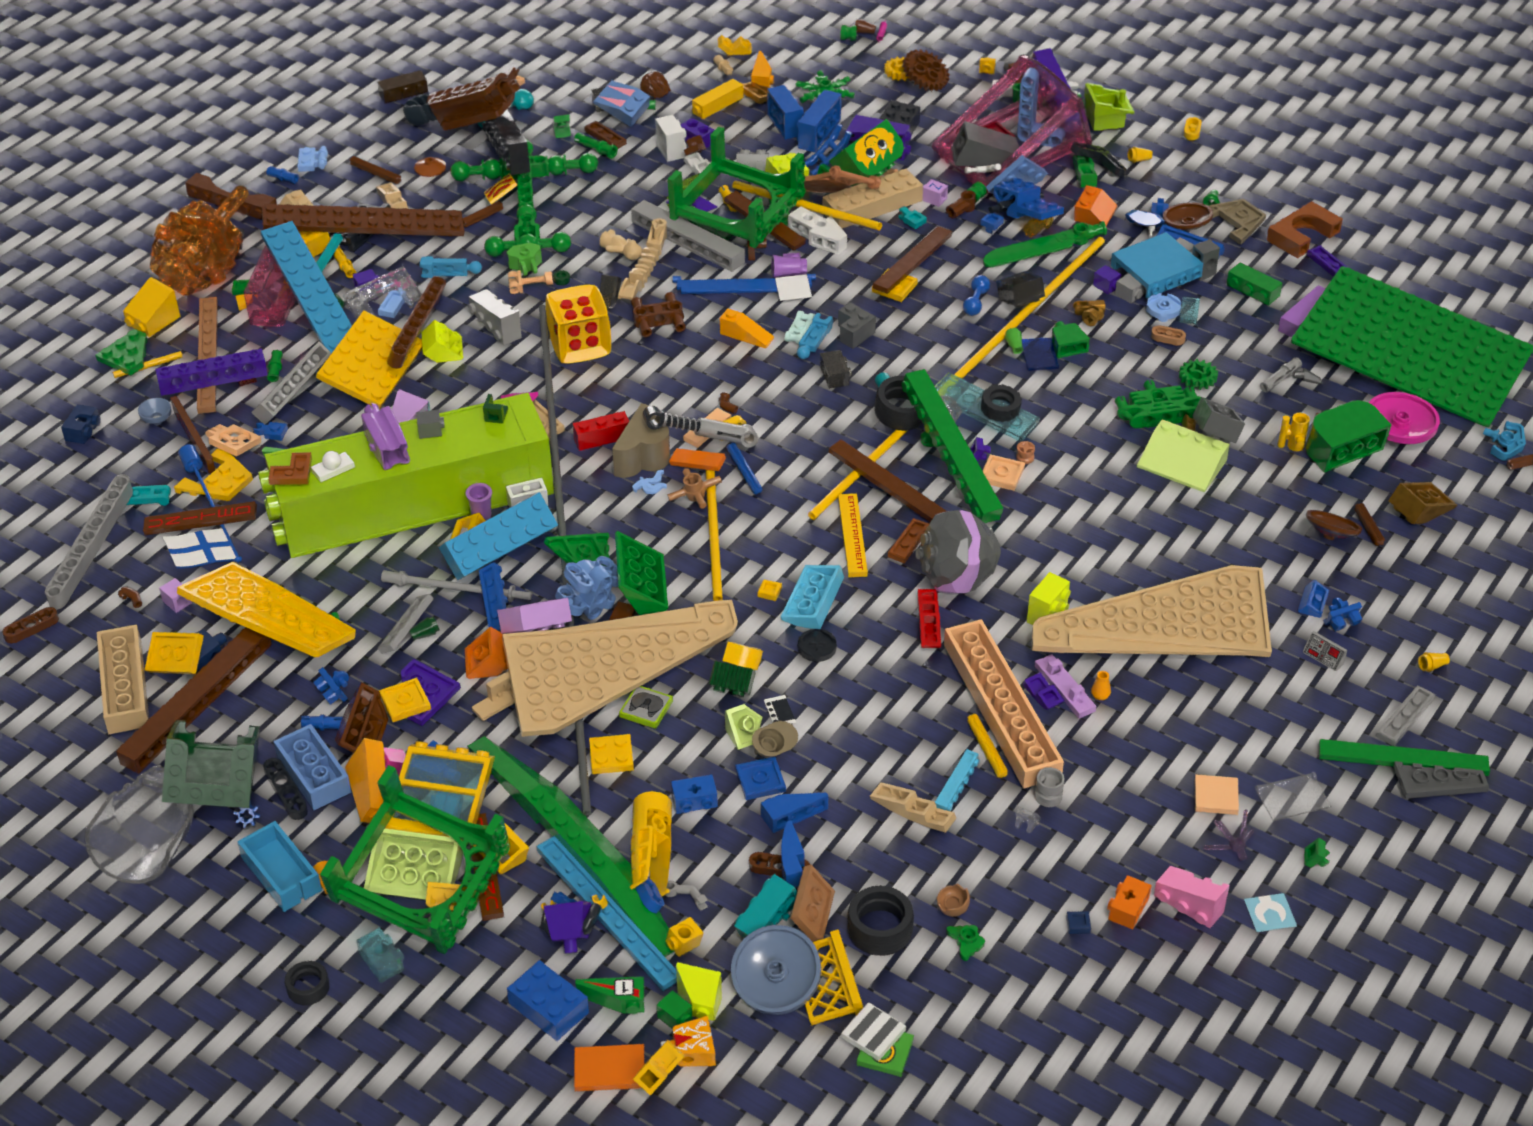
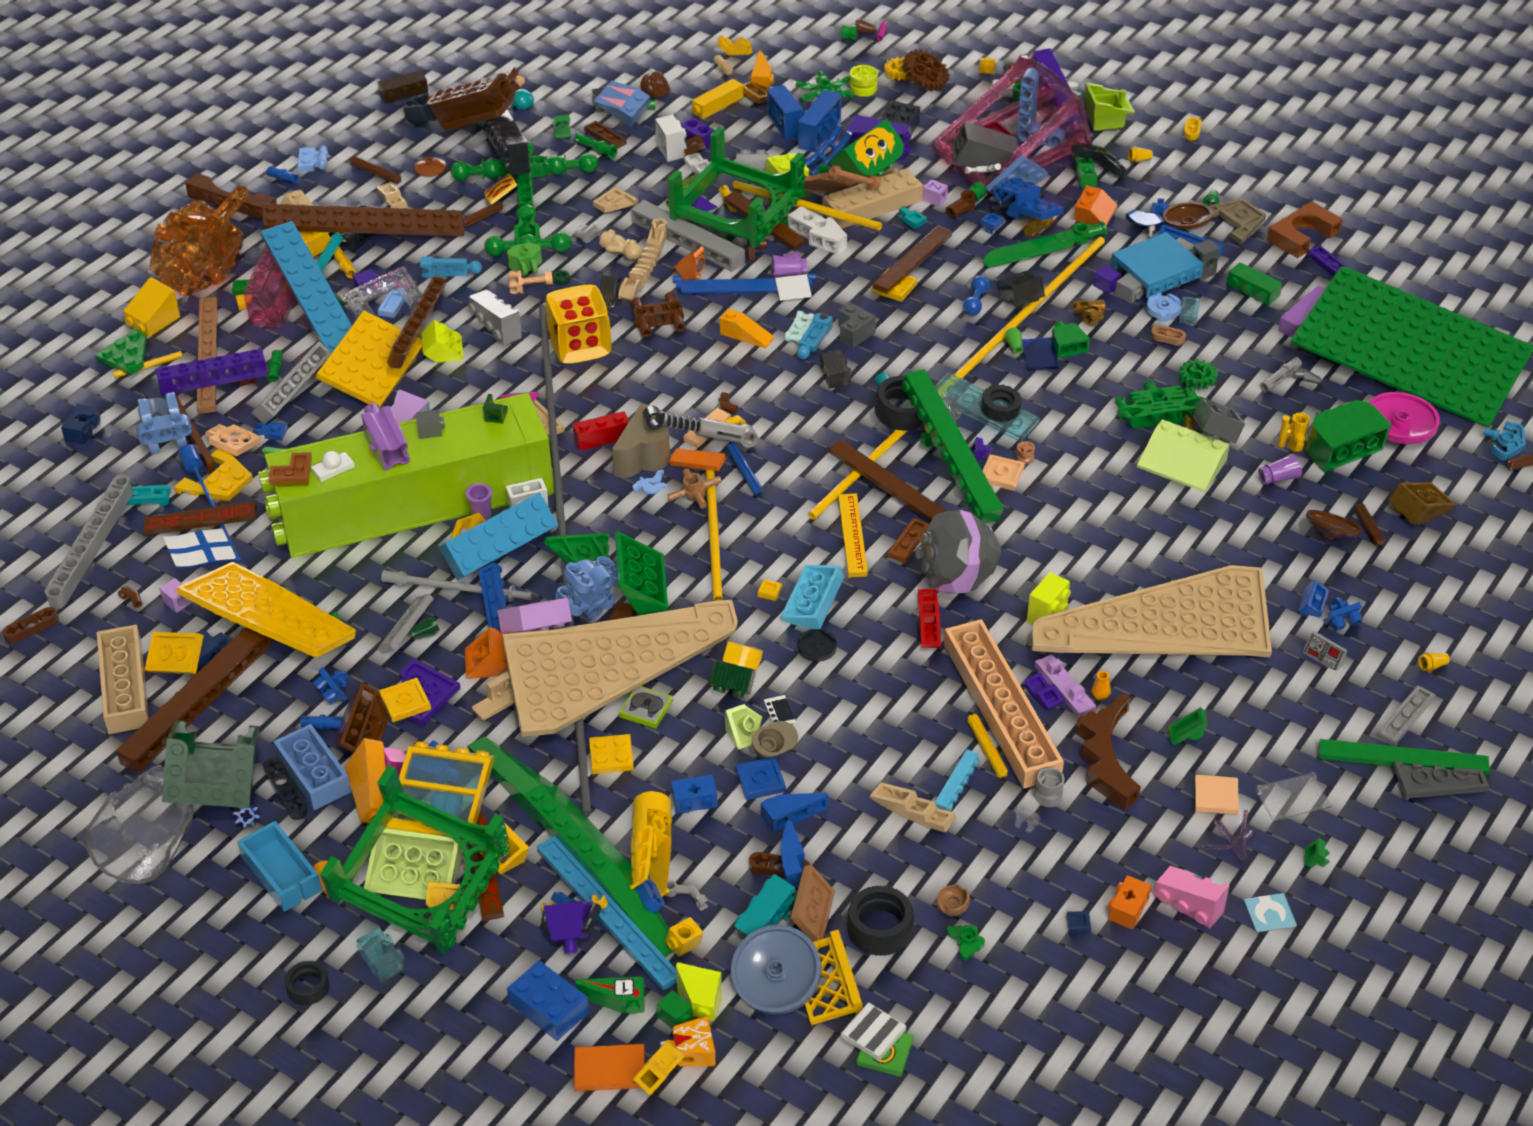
none -> medium blue piece [136,392,192,454]
none -> light grey piece [574,224,600,243]
none -> tan wing [593,187,638,213]
none -> orange slope [674,246,705,280]
none -> neon yellow wheel [850,65,878,97]
none -> reddish brown arch [1076,693,1141,811]
none -> green tile [1168,707,1208,745]
none -> medium lavender plant [1258,453,1302,485]

